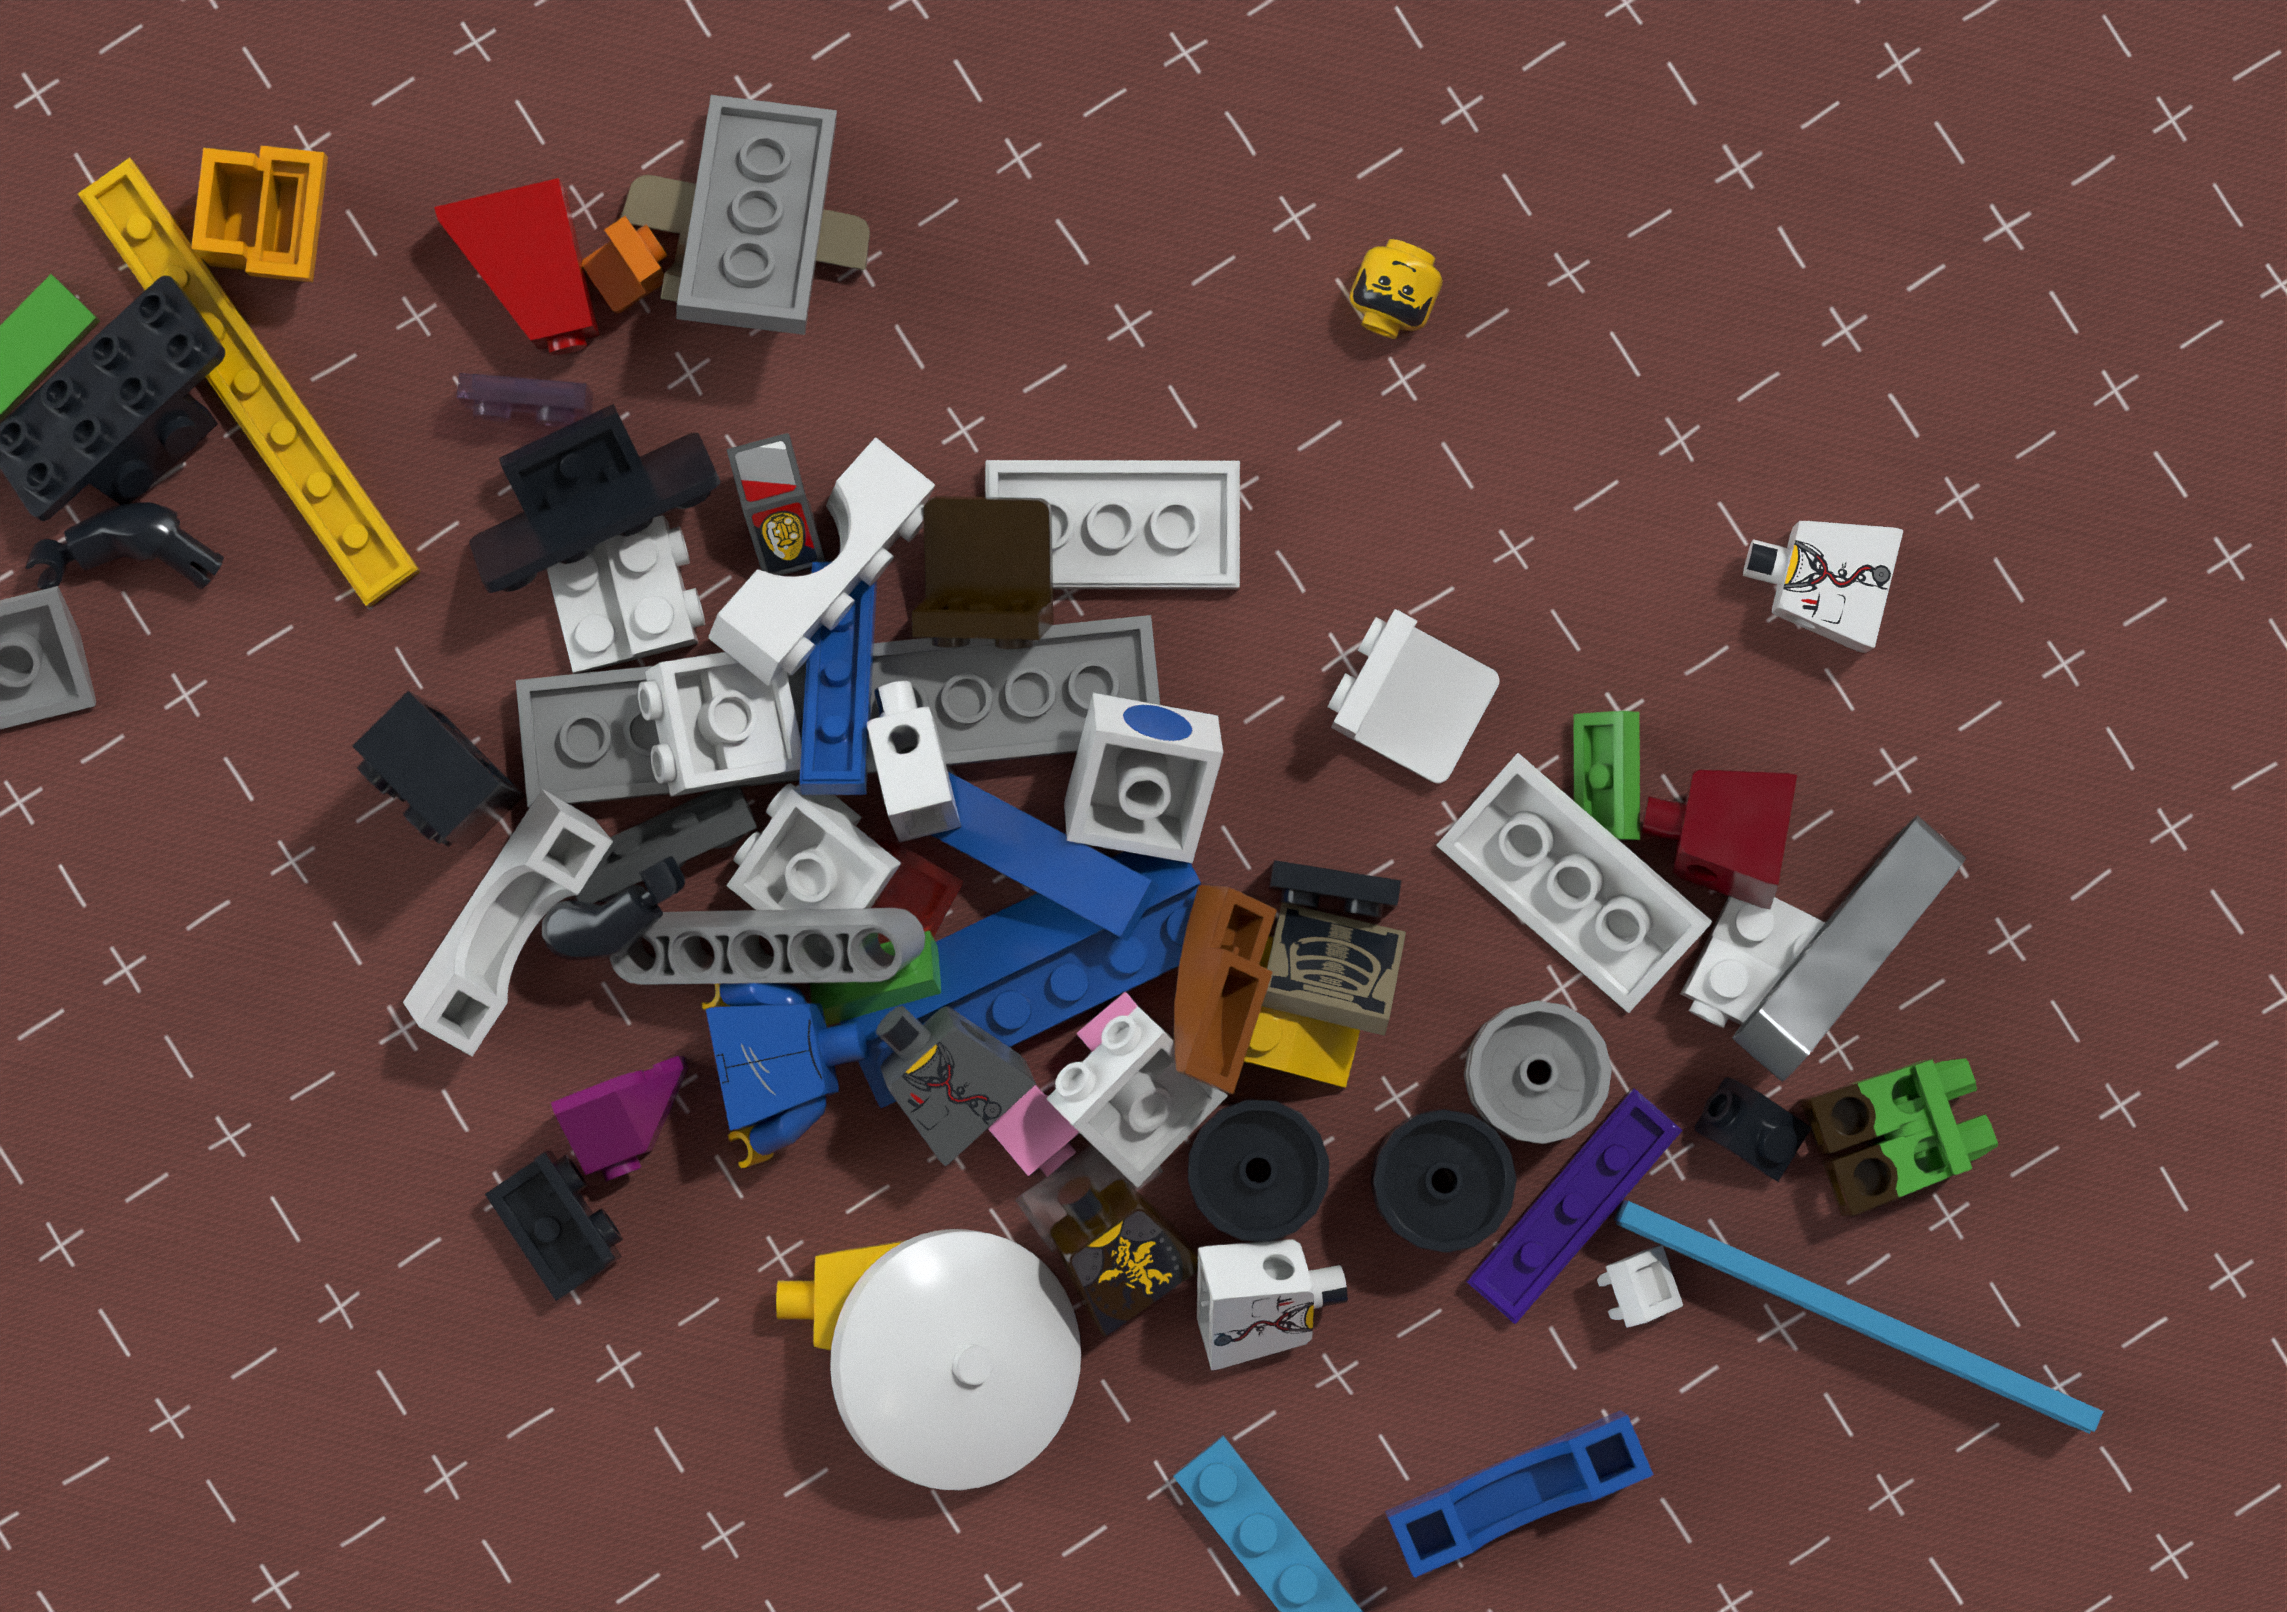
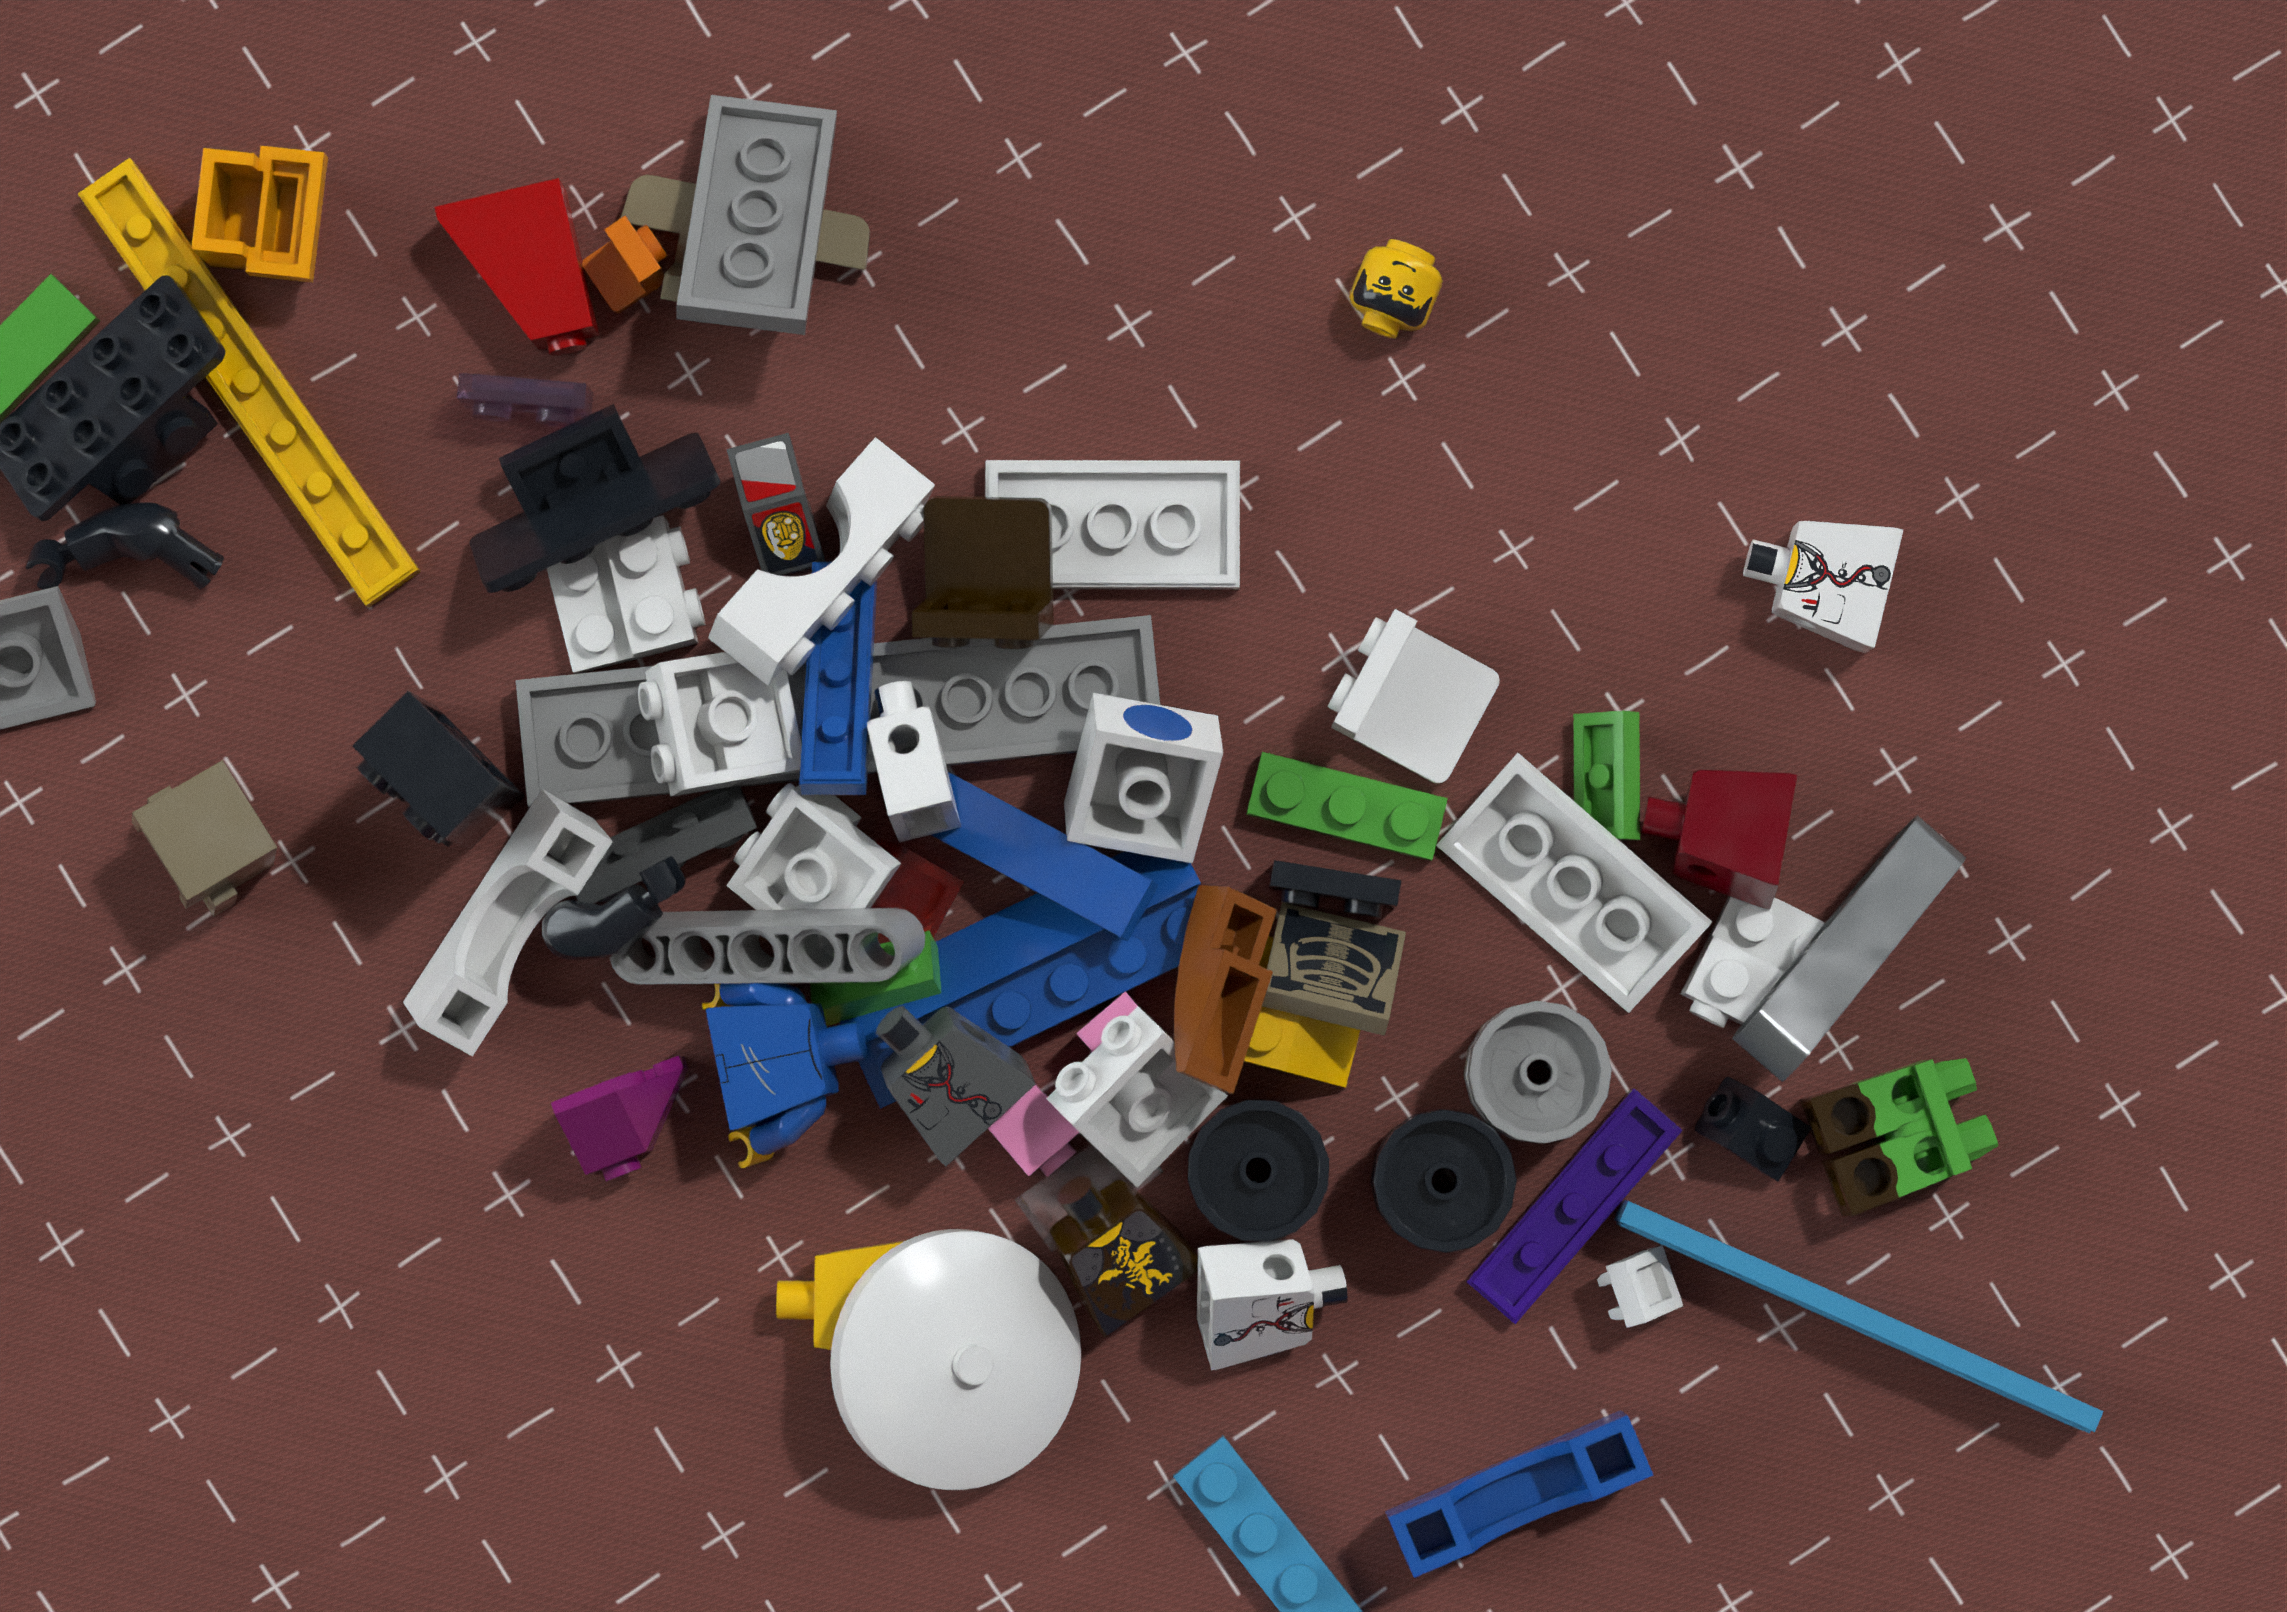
black bracket [485,1151,623,1301] -> none
none -> dark tan plate [132,760,277,917]
none -> bright green plate [1246,752,1448,861]

